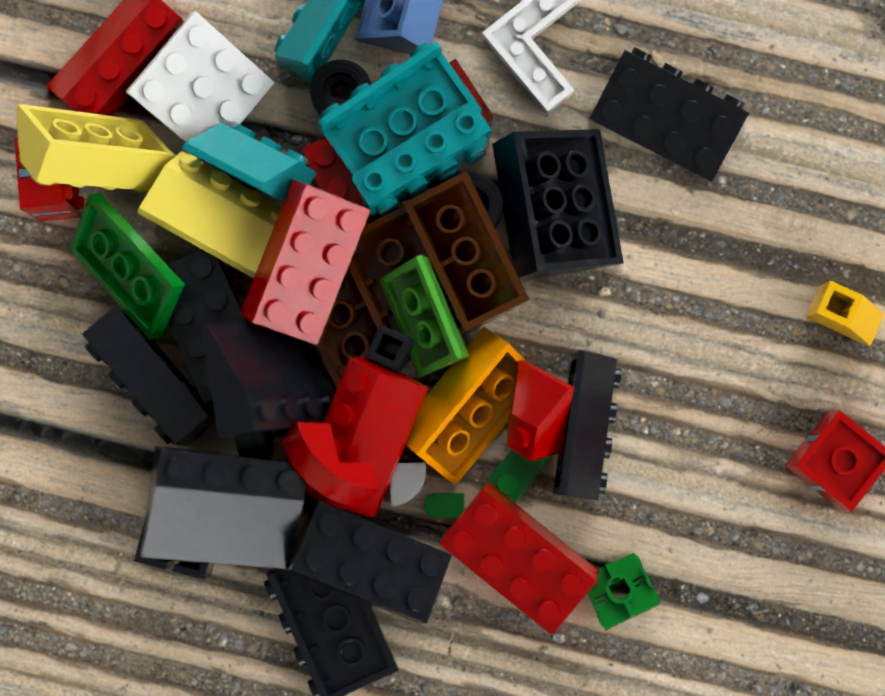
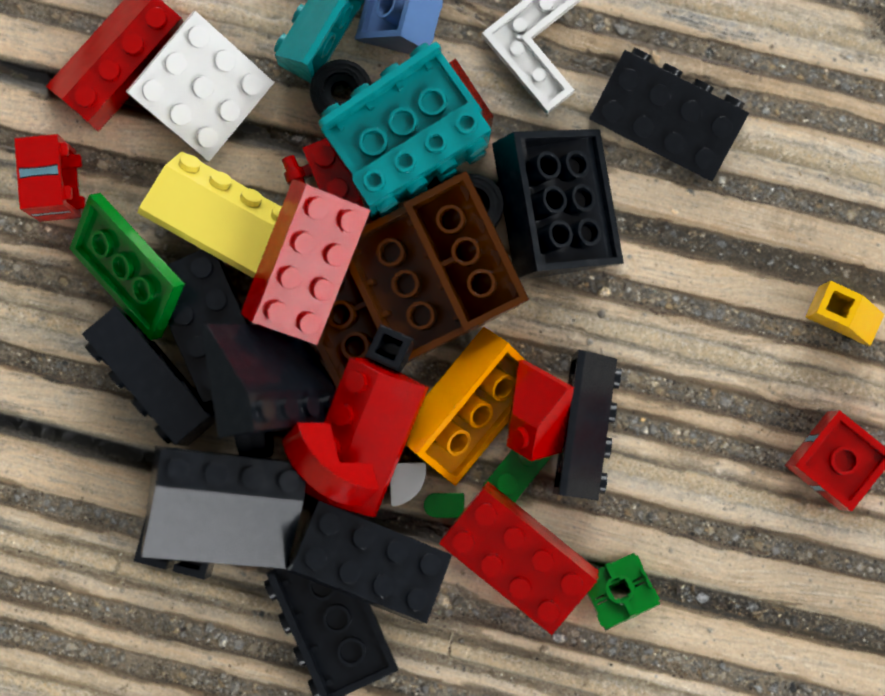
light yellow slope [16,104,175,193] -> none
teal slope [182,123,317,203] -> none
bright green slope [379,255,470,378] -> none

